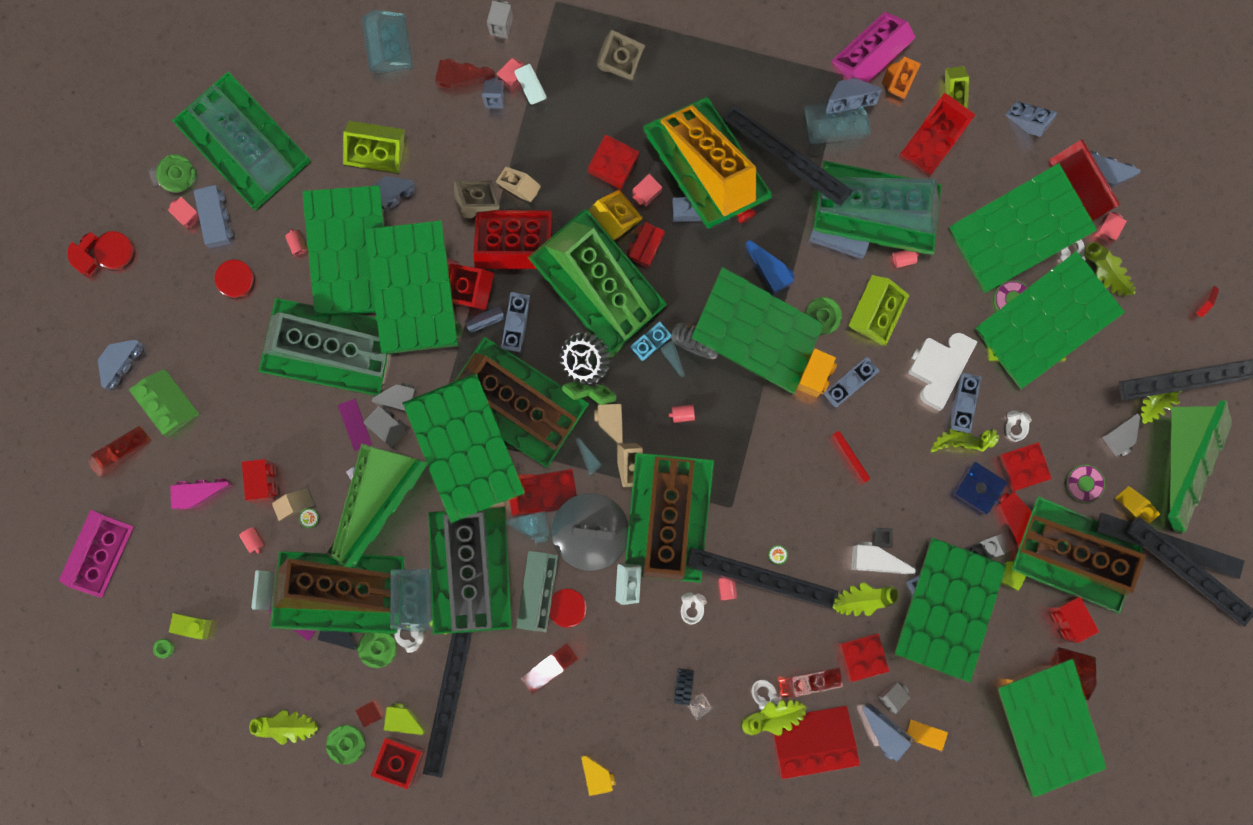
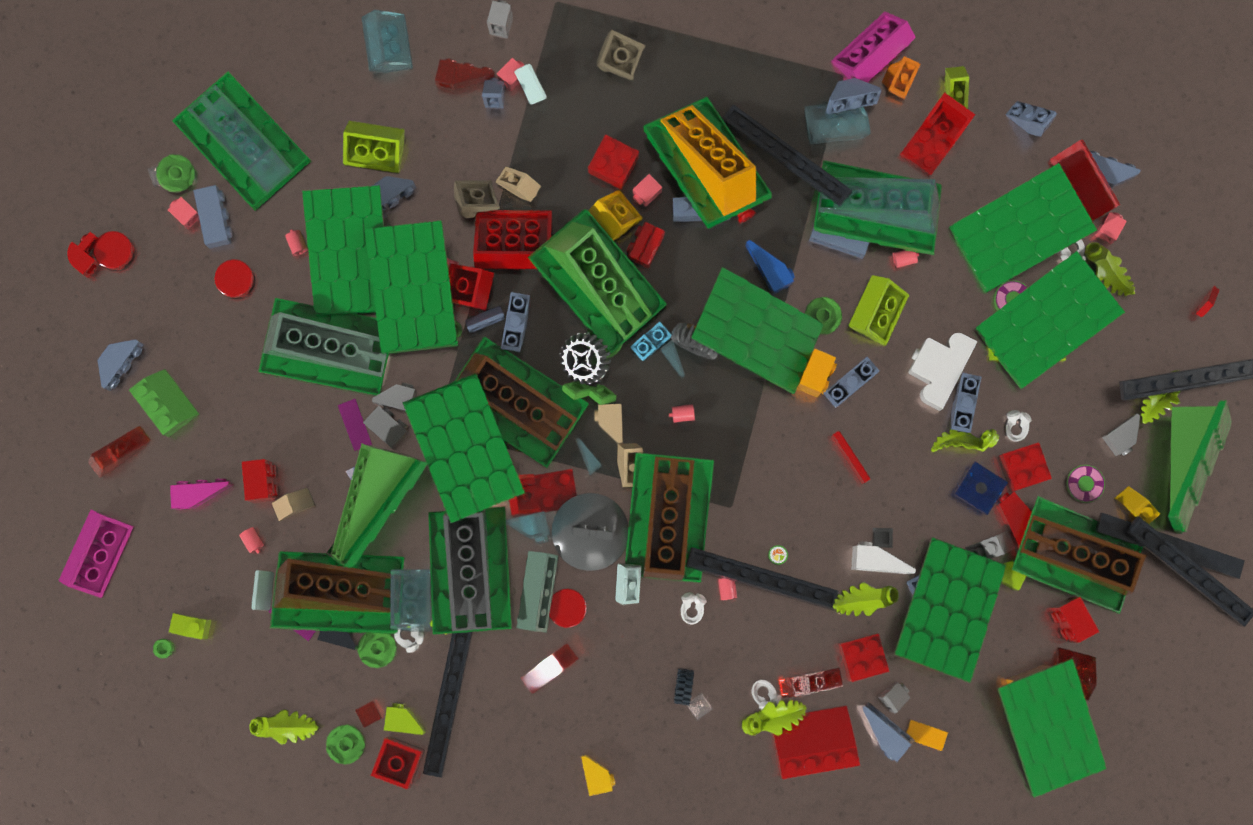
tile [299,508,320,528] -> none

